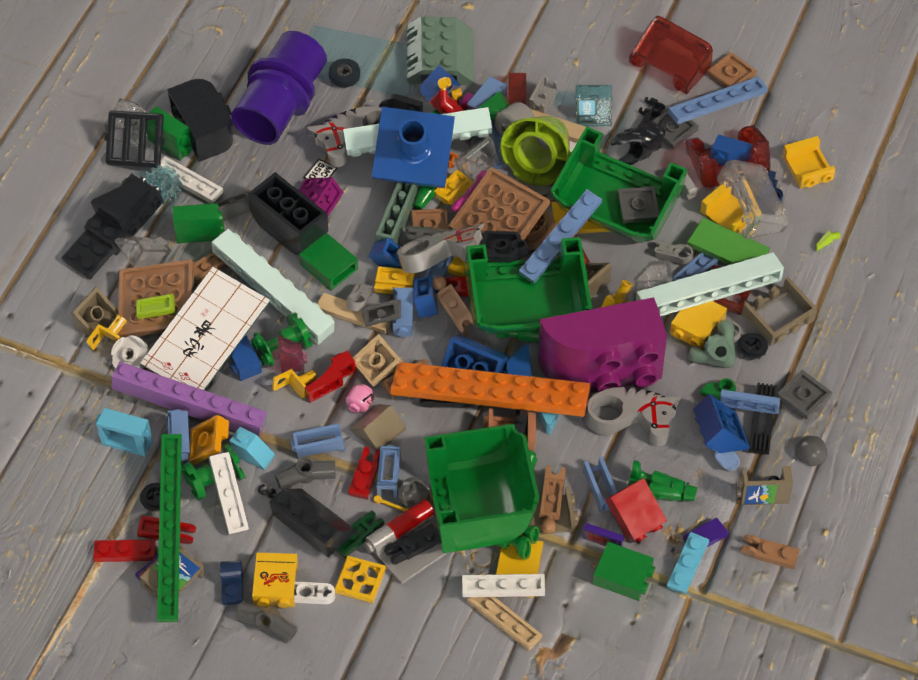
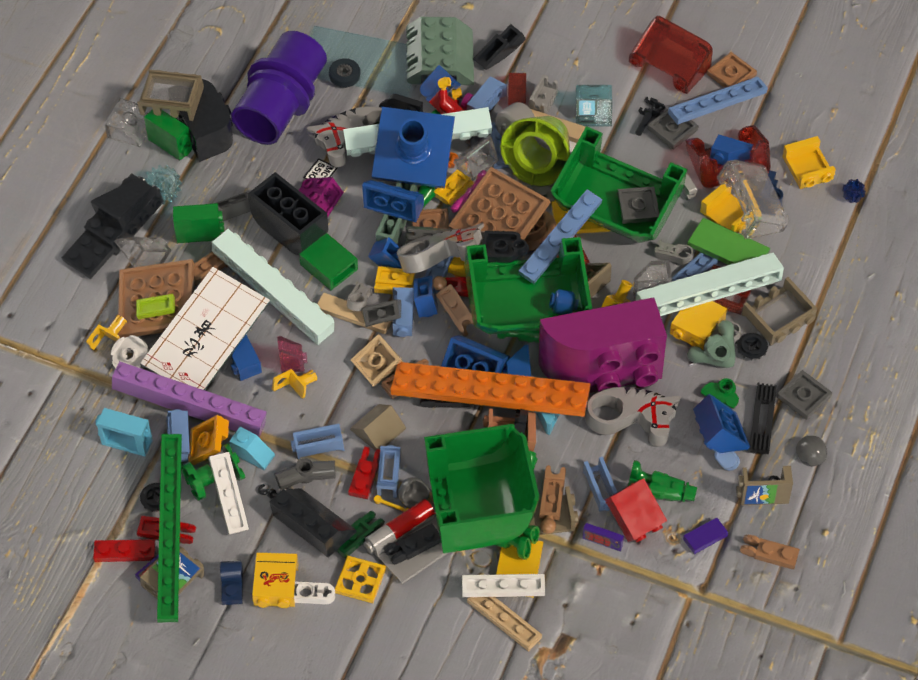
dark tan slope [71,287,118,340] -> none
black bar [104,110,165,169] -> none
white plate [154,156,223,204] -> none
dark grey piece [236,602,298,643] -> none
green piece [251,312,313,367] -> none
red slope [305,350,356,403] -> none
bright pink head [345,384,374,414] -> none
green slope [477,91,510,121] -> none
green brick [593,542,656,601] -> none
black head [611,121,666,165] -> none
medium azure plate [667,532,709,595] -> none
medium blue tile [720,390,780,414] -> none
lime bar [815,230,841,252] -> none
none -> dark tan window [137,69,204,121]
none -> blue slope [362,180,424,223]
none -> black slope [473,24,526,70]
none -> blue head [549,289,579,315]
none -> clear blue gear [842,179,866,203]

